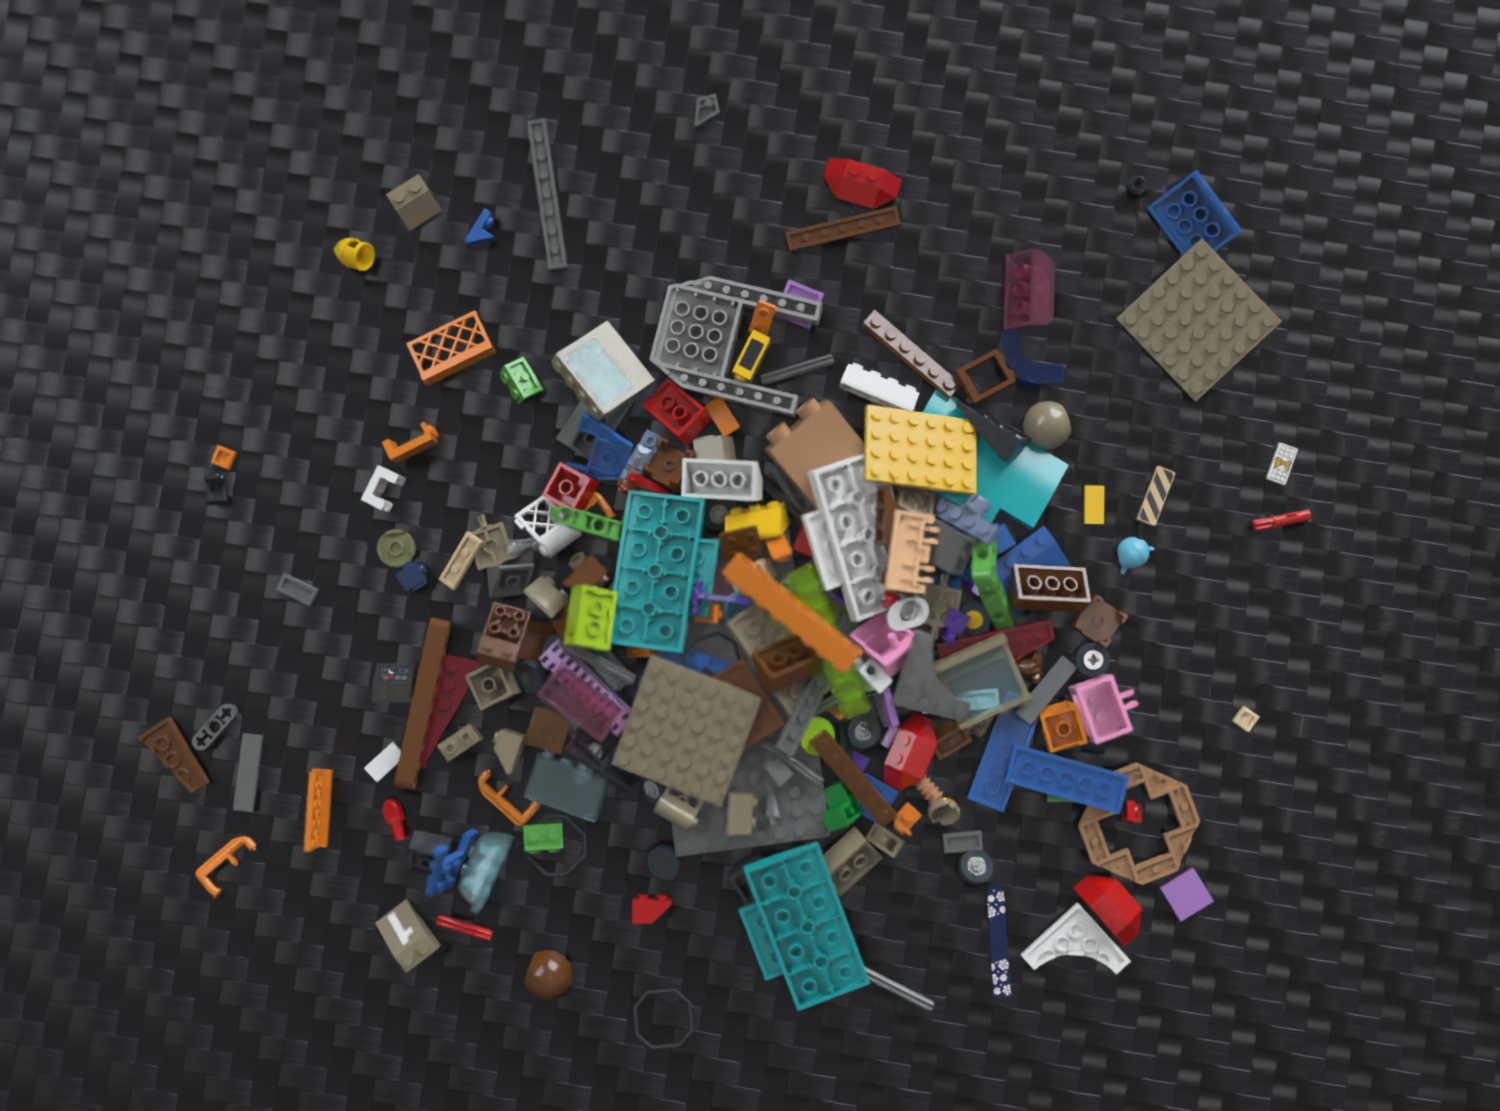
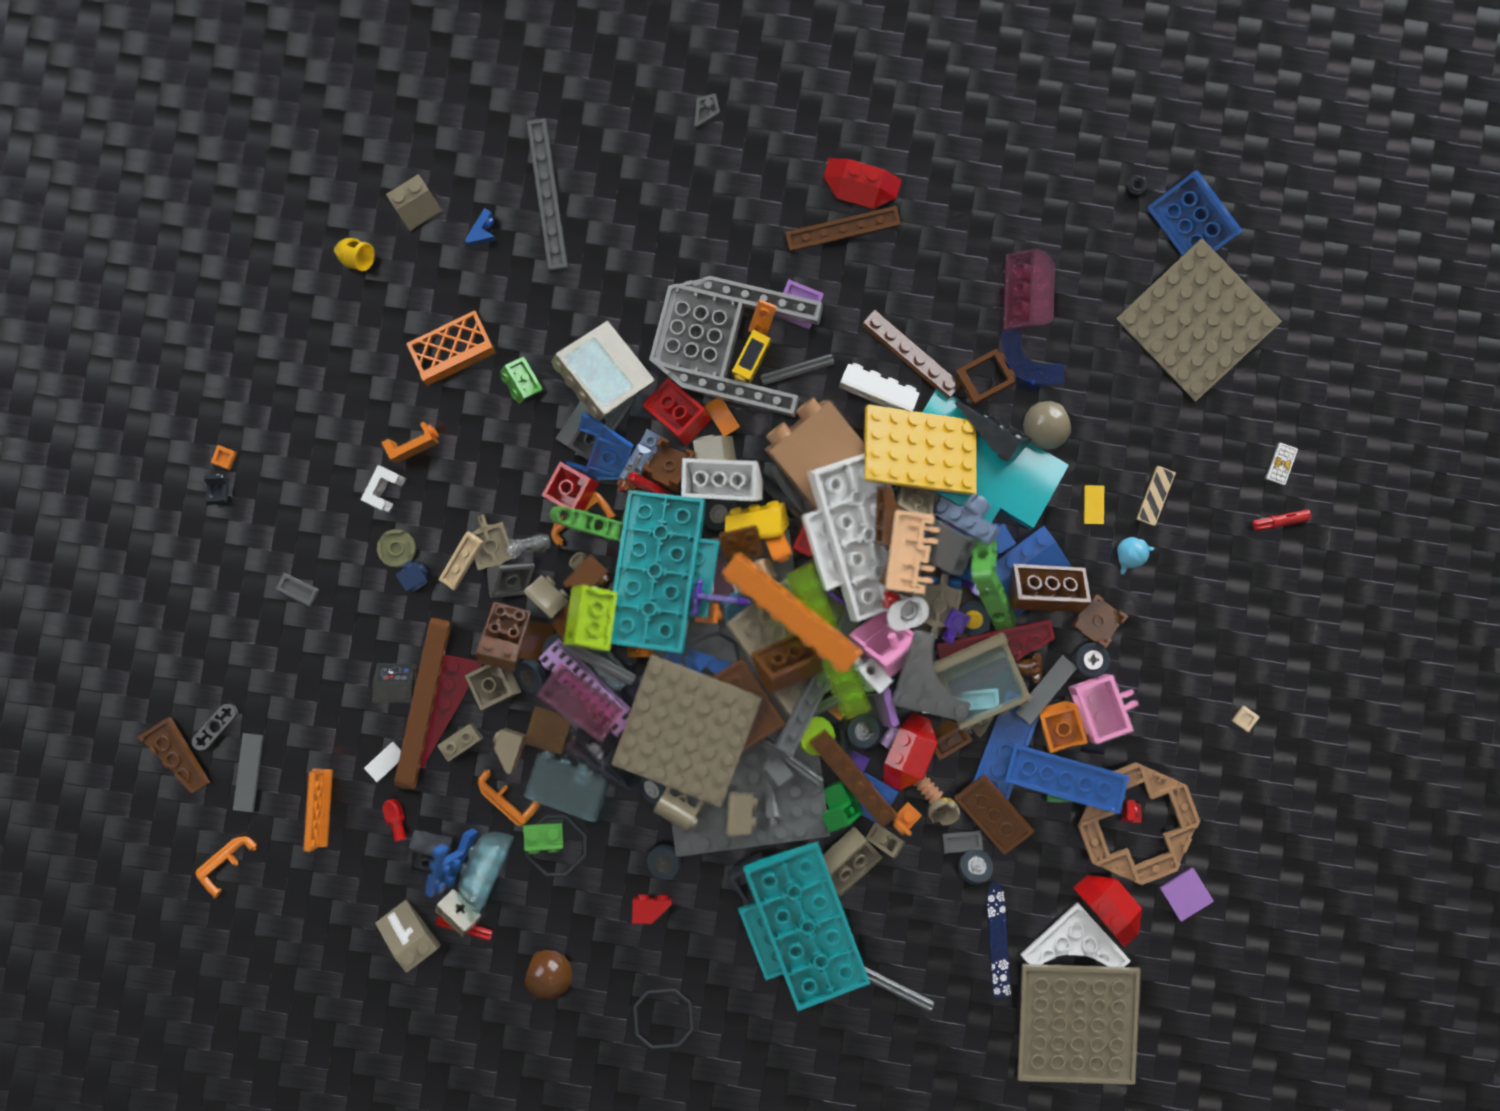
white piece [514,496,581,558] -> none
none -> dark tan brick [435,889,481,937]
none -> reddish brown tile [954,774,1034,855]
none -> dark tan plate [1017,964,1140,1084]

